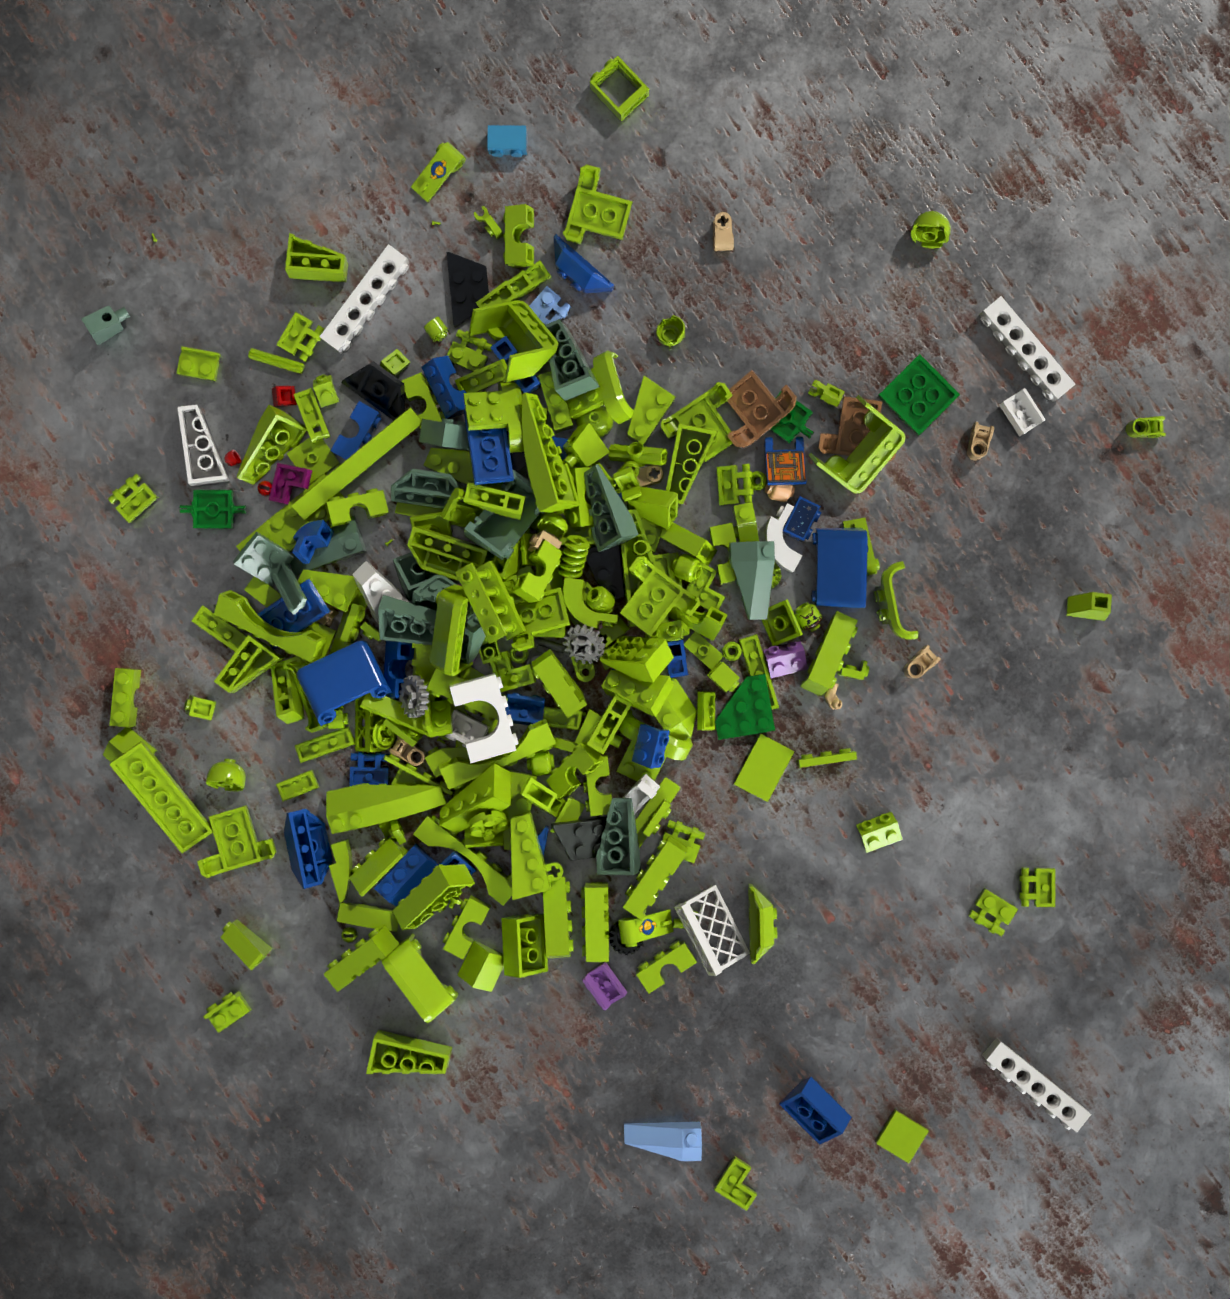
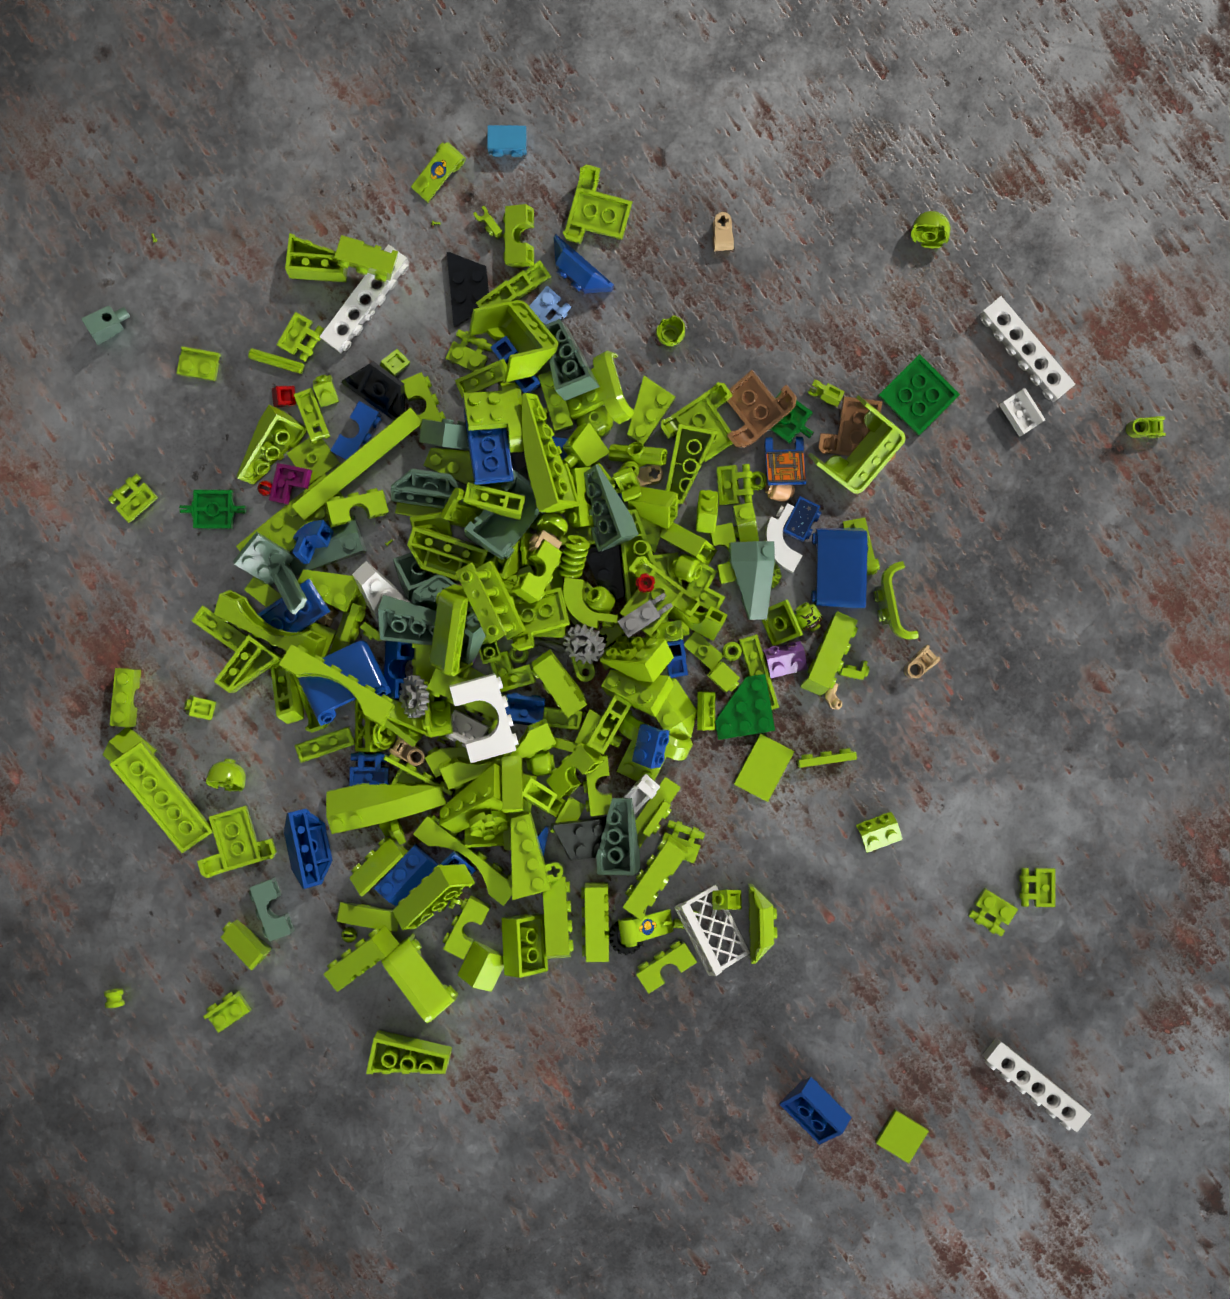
white wedge [177,405,230,486] -> none
red hinge [224,450,241,466] -> none
lime plate [276,769,319,802] -> none
lime plate [328,706,349,729] -> none
lime slope [329,838,353,902] -> none
blue arch [421,355,466,419] -> none
lime plate [424,317,449,342] -> none
medium lavender bracket [582,962,628,1011] -> none
lime window [590,56,649,121] -> none
light blue wedge [624,1122,702,1161] -> none
lime plate [714,1156,757,1211] -> none
tan piece [967,421,994,461] -> none
lime slope [1066,592,1112,621] -> none
none -> lime wheel [104,988,125,1008]
none -> sand green arch [249,877,295,942]
none -> lime arch [279,644,395,727]
none -> lime wedge [334,235,398,282]
none -> lime tile [502,755,523,813]
none -> light grey hinge [617,593,673,638]
none -> red plate [636,573,655,593]
none -> lime brick [696,490,718,533]
none -> lime bracket [712,890,742,910]

